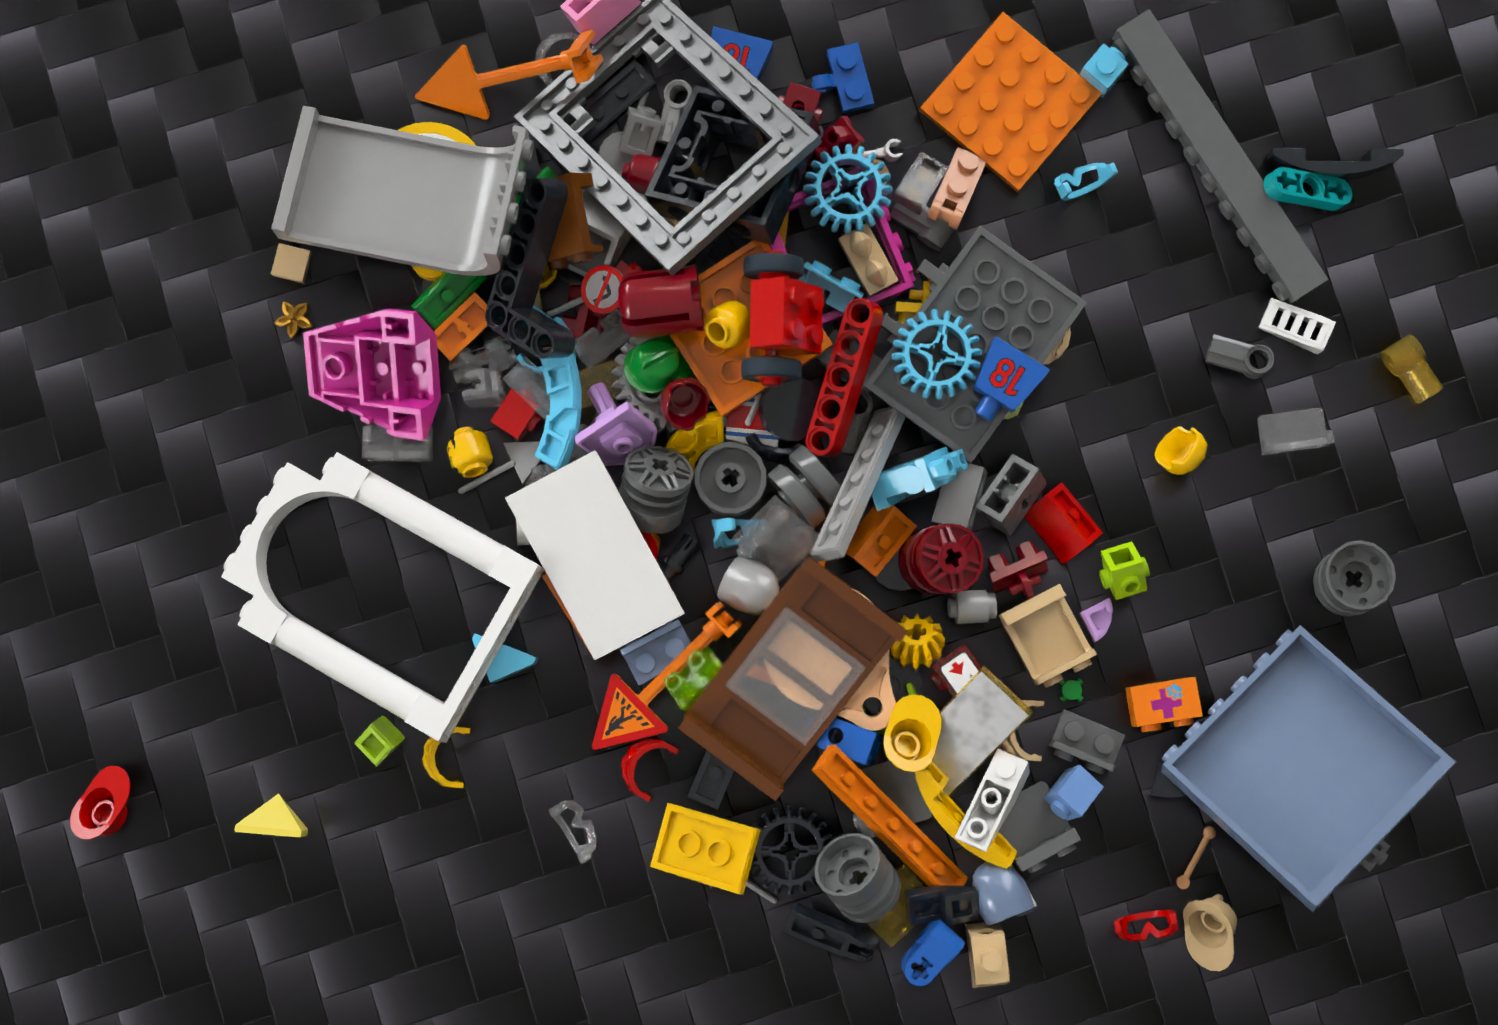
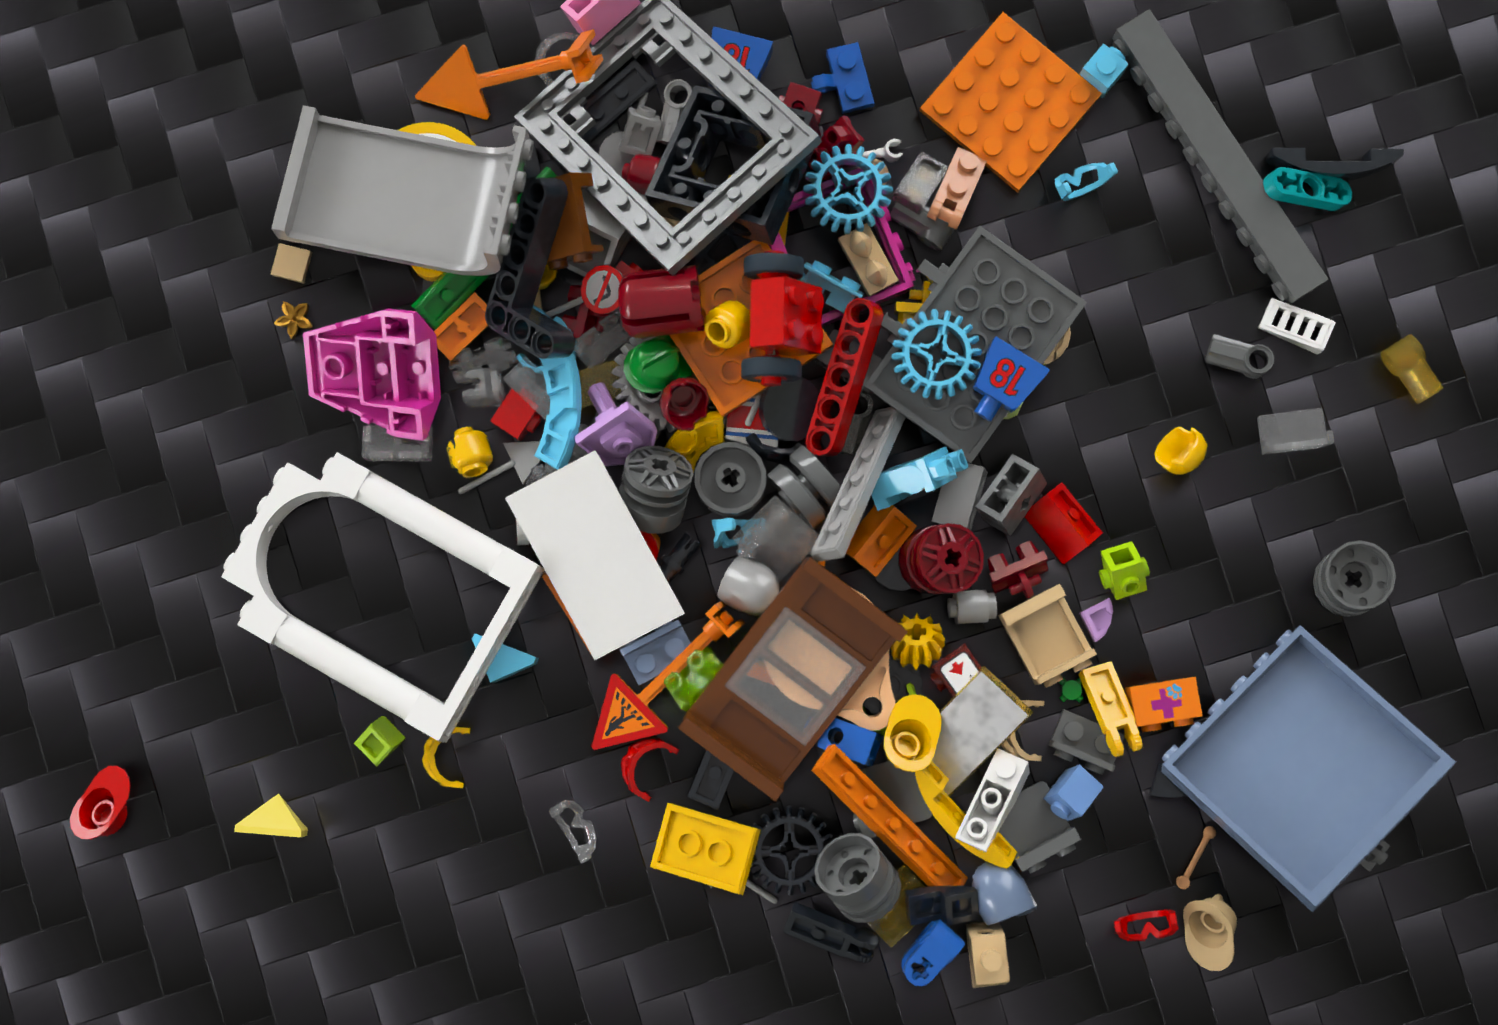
none -> yellow hinge [1078,661,1143,757]

